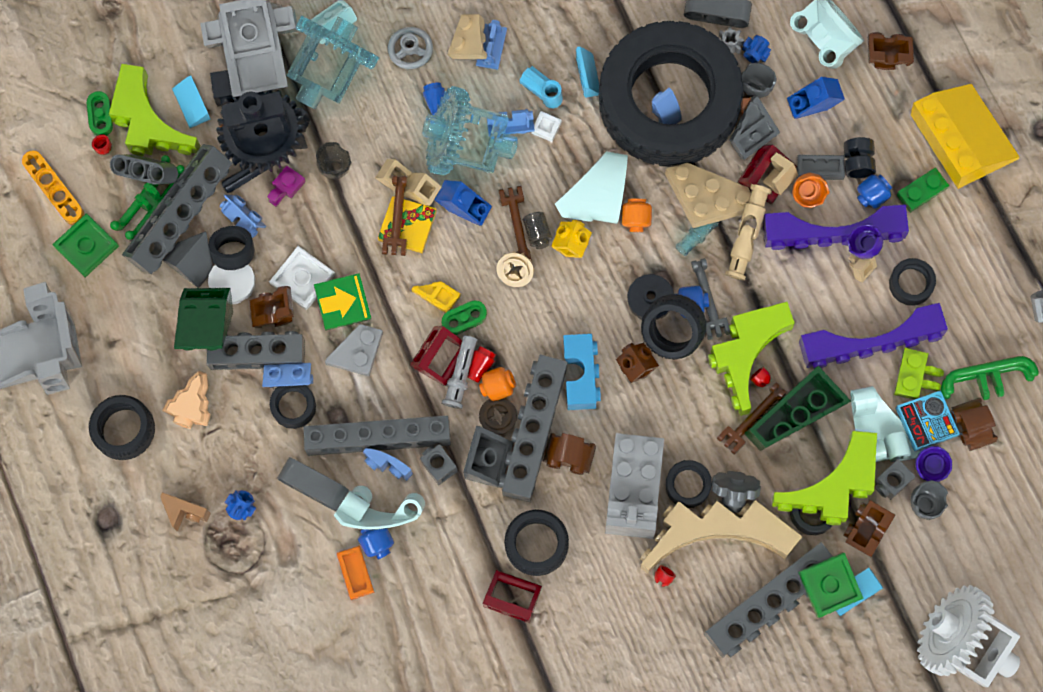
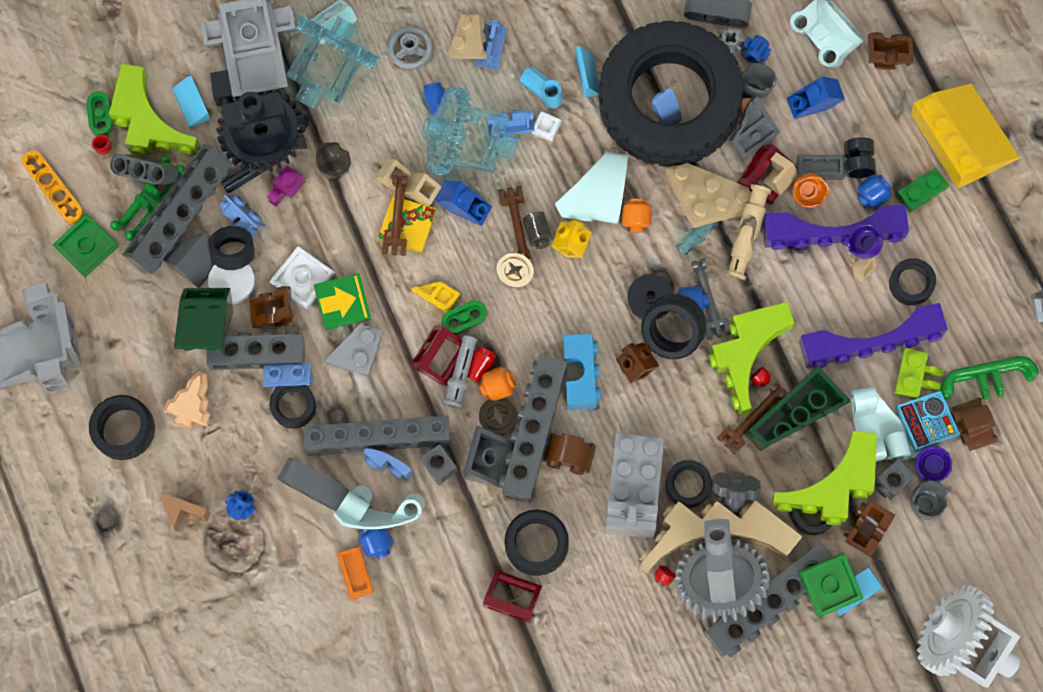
none -> light grey piece [675,519,770,622]

